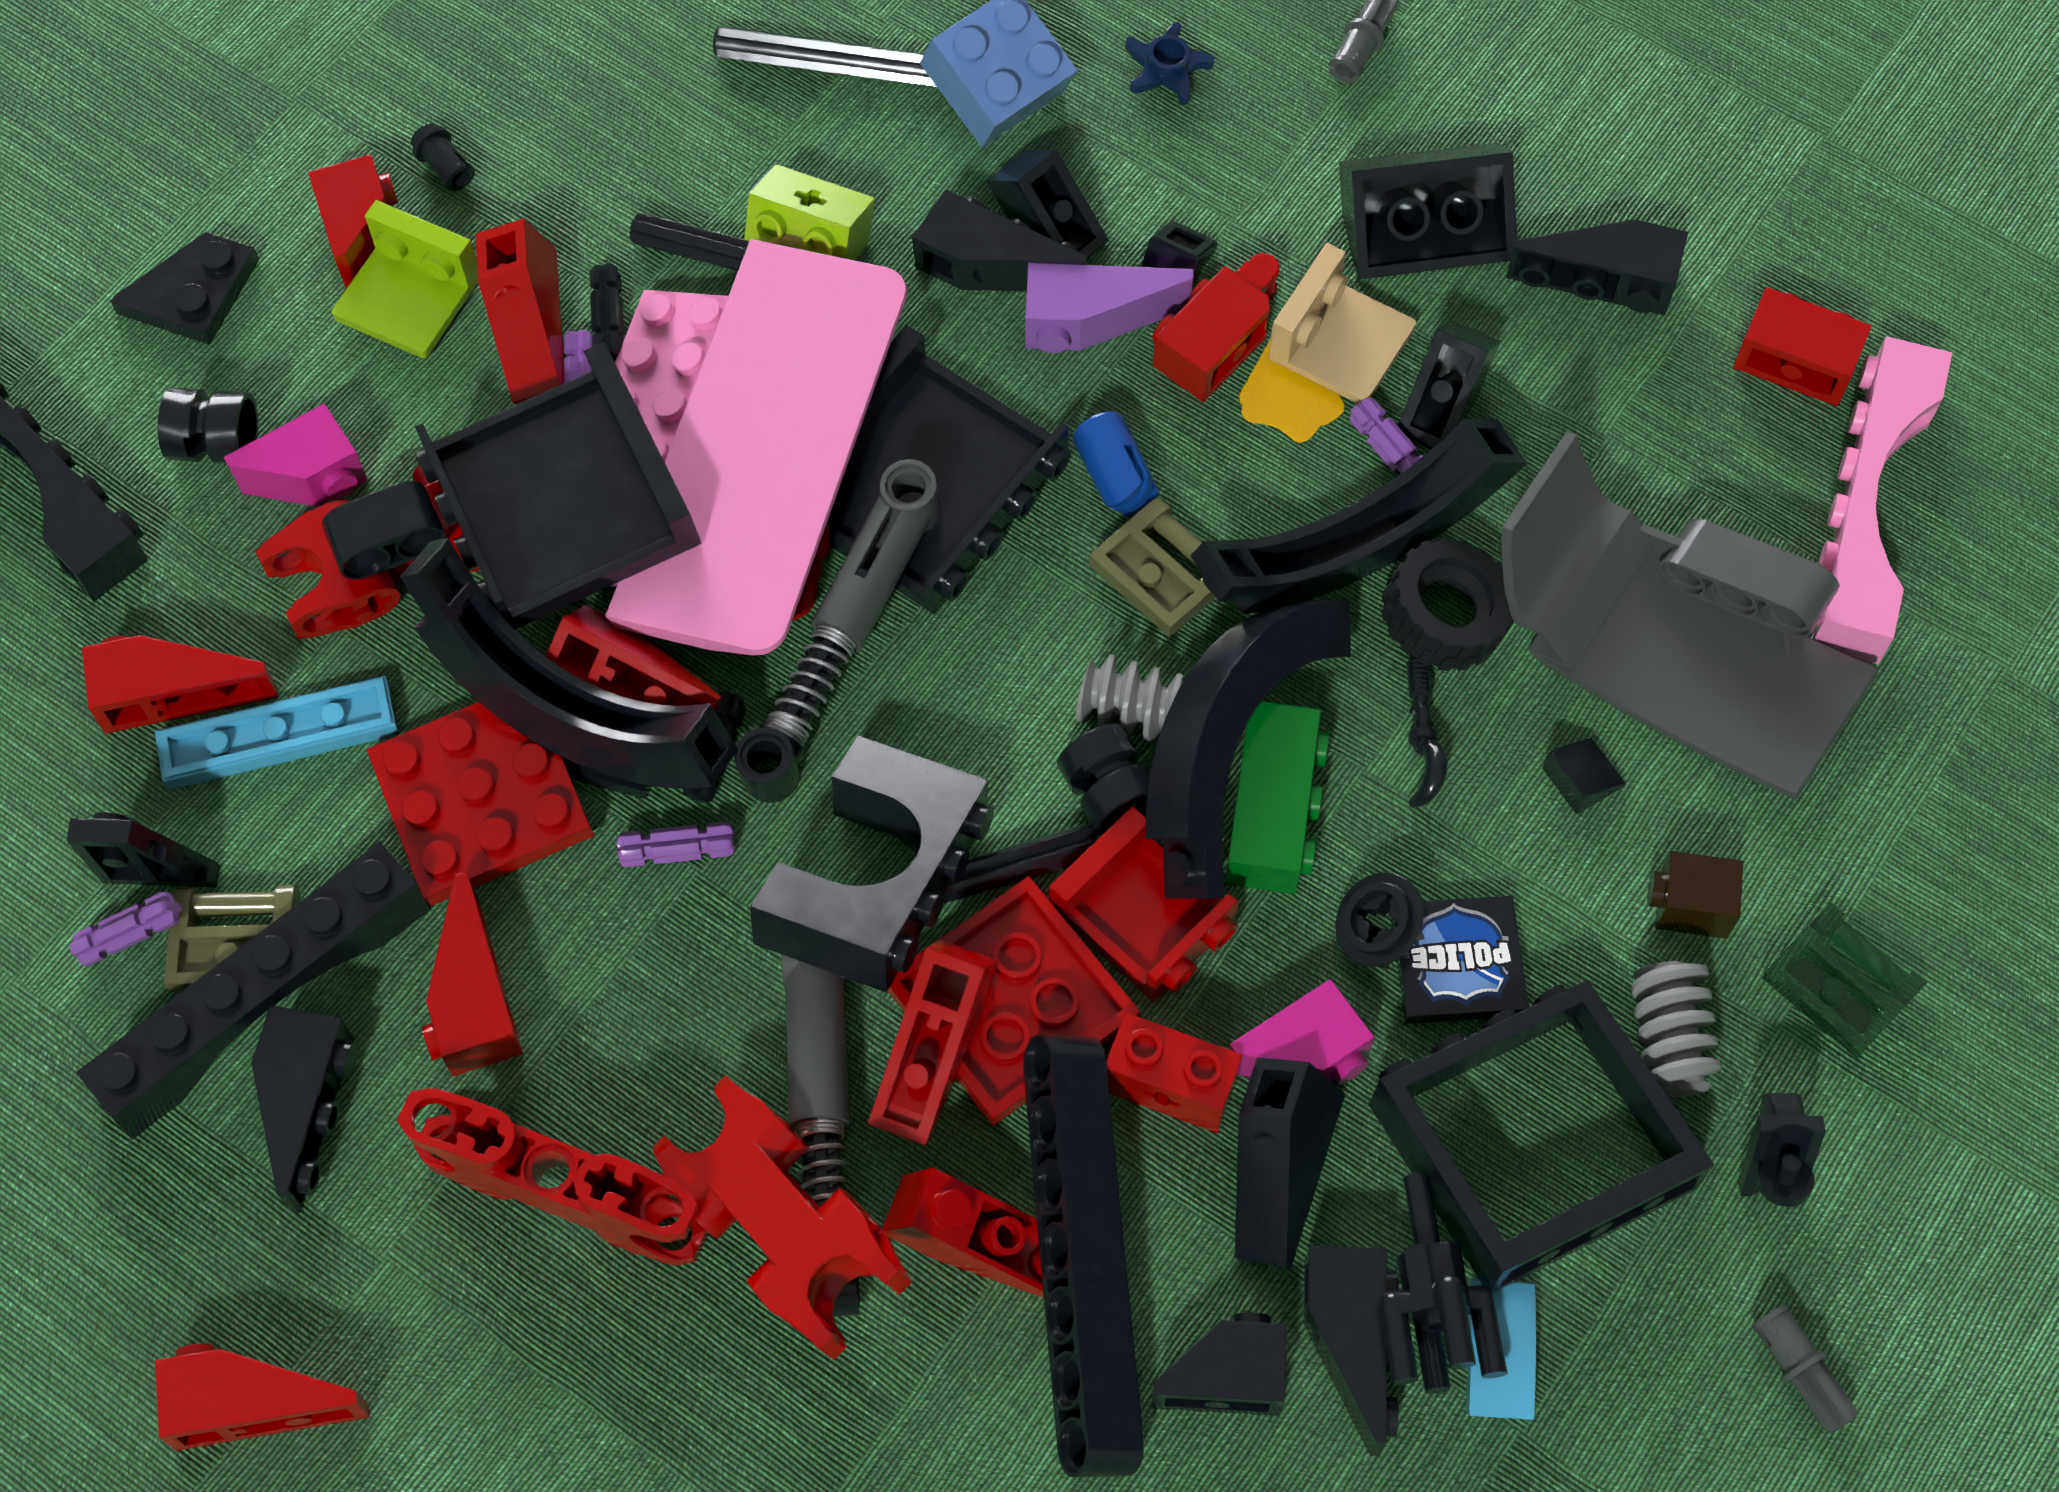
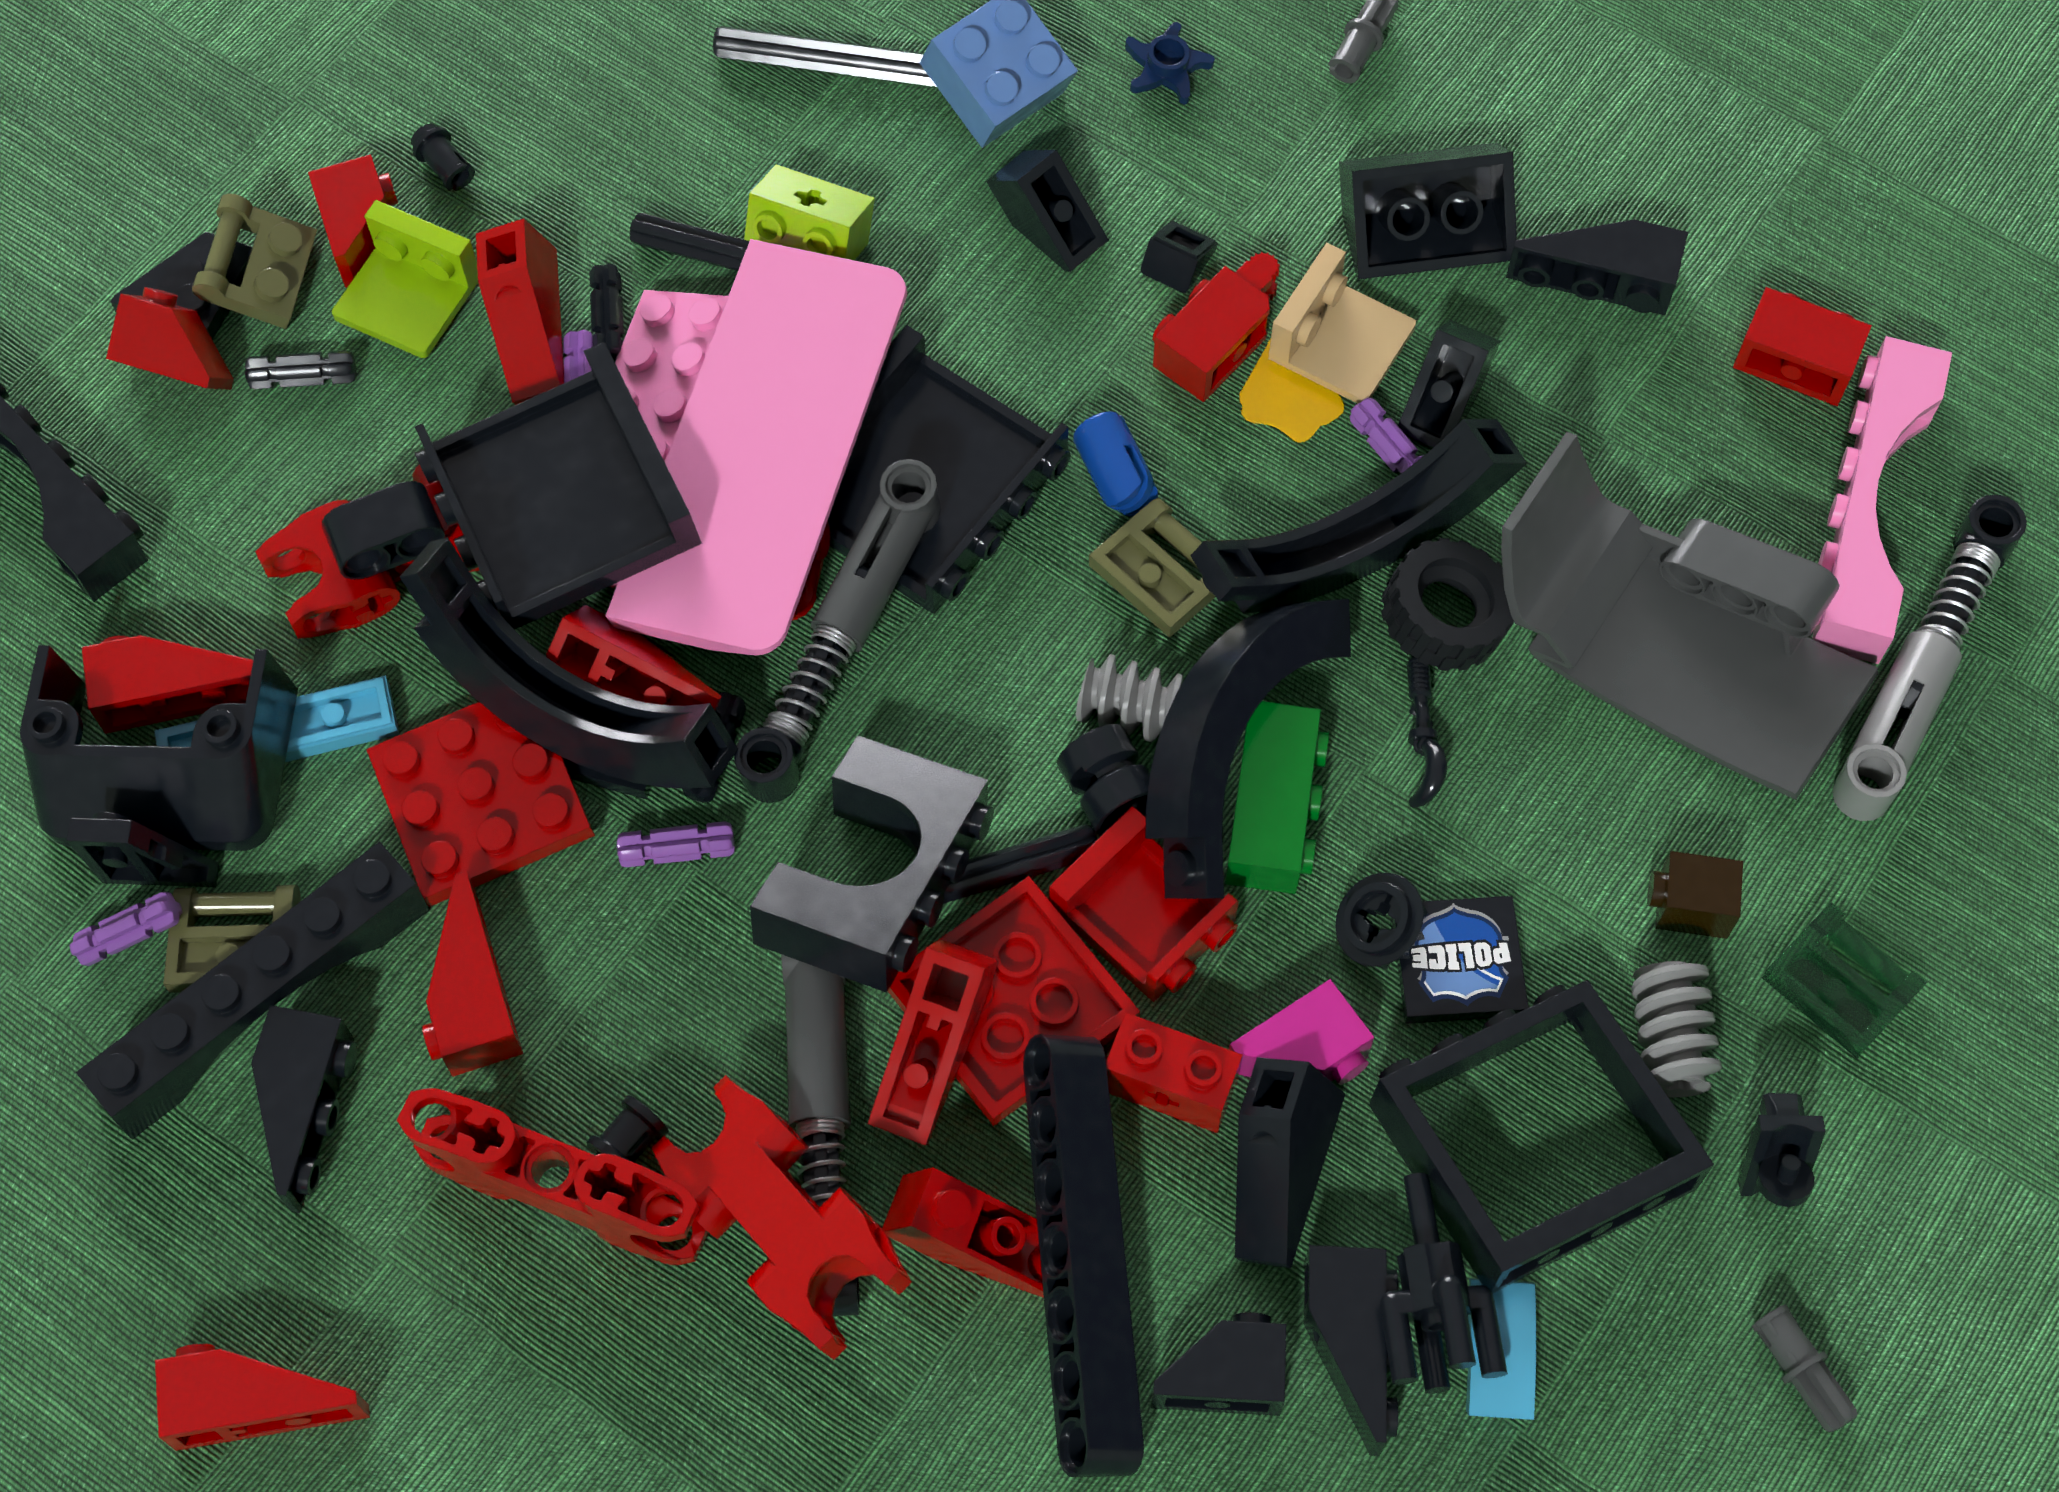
black wheel [158,387,258,464] -> none
dark pink slope [224,403,368,507] -> none
black slope [912,189,1087,291] -> none
medium lavender slope [1025,263,1193,353] -> none
black slope [1542,738,1626,814] -> none
none -> black windscreen [20,645,298,851]
none -> red slope [106,287,234,390]
none -> olive plate [192,194,317,329]
none -> black axle [245,350,357,389]
none -> black bush [586,1095,669,1162]
none -> piece [1832,495,2027,821]

